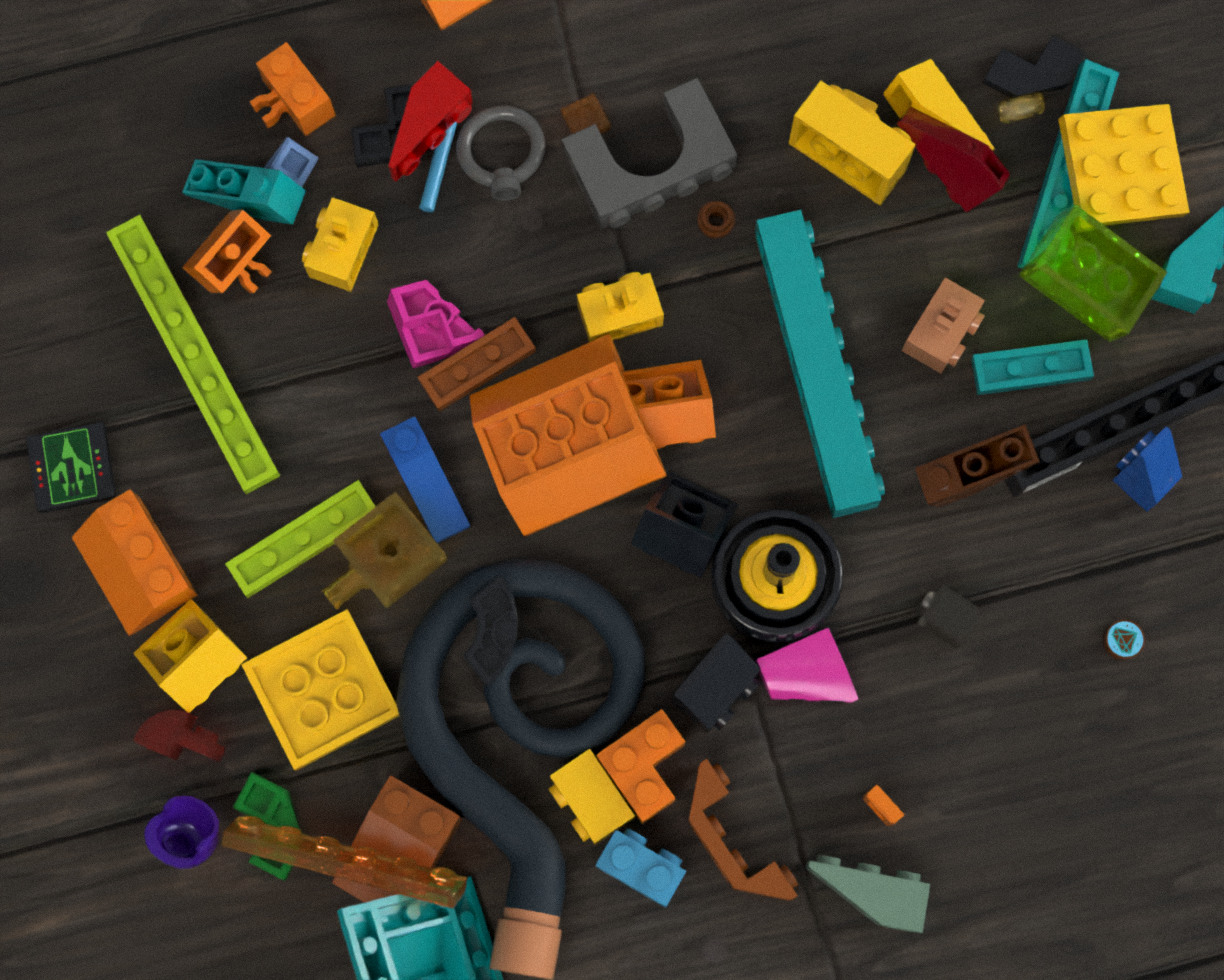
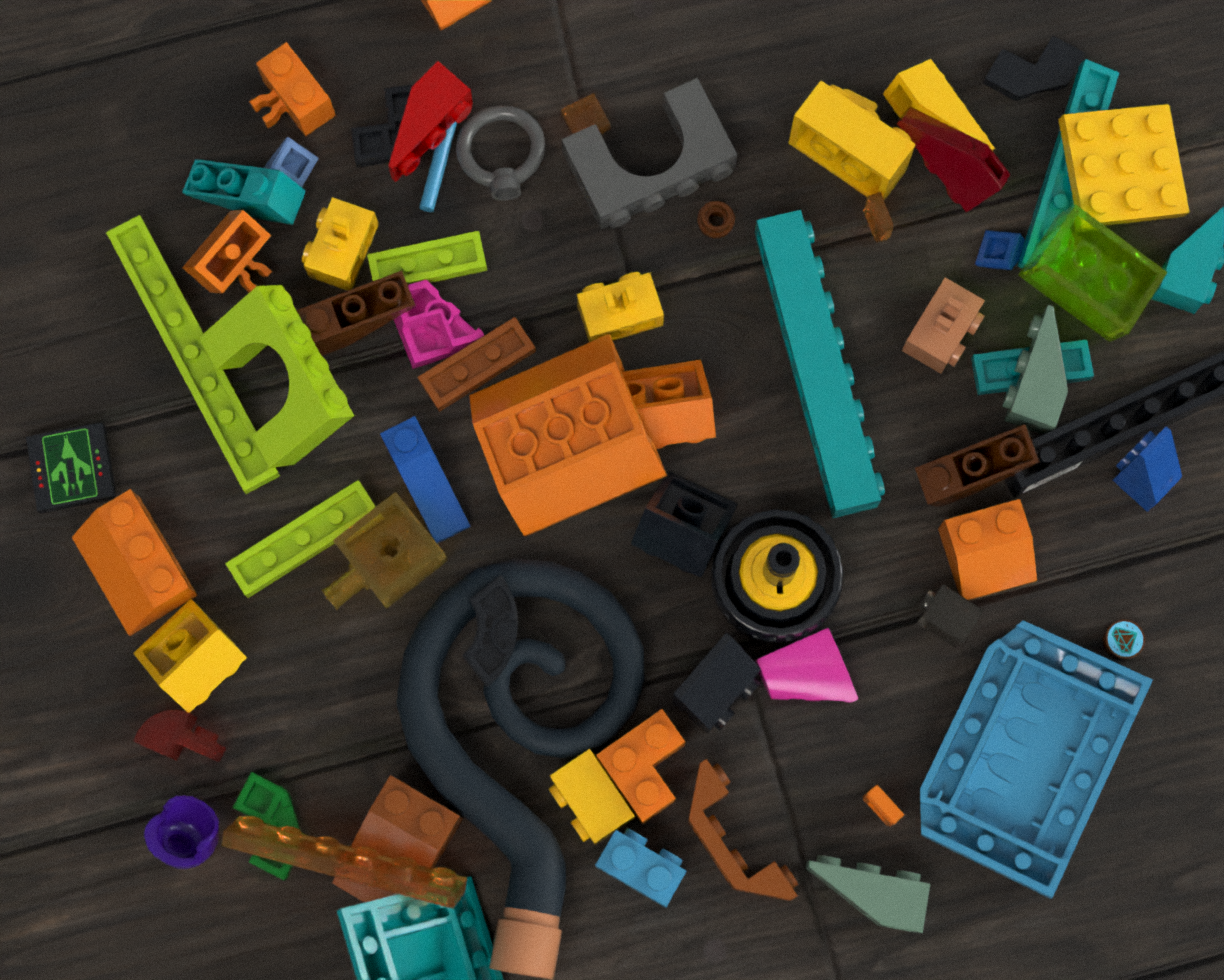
yellow plate [241,609,399,771] -> none
clear yellow piece [998,92,1045,123] -> none
none -> lime arch [199,285,354,468]
none -> reddish brown slope [296,271,416,356]
none -> lime plate [367,231,488,285]
none -> clear orange tile [863,192,894,242]
none -> dark azure slope [920,620,1153,899]
none -> orange slope [938,499,1037,602]
none -> blue slope [975,230,1025,270]
none -> sand green slope [1002,305,1068,435]

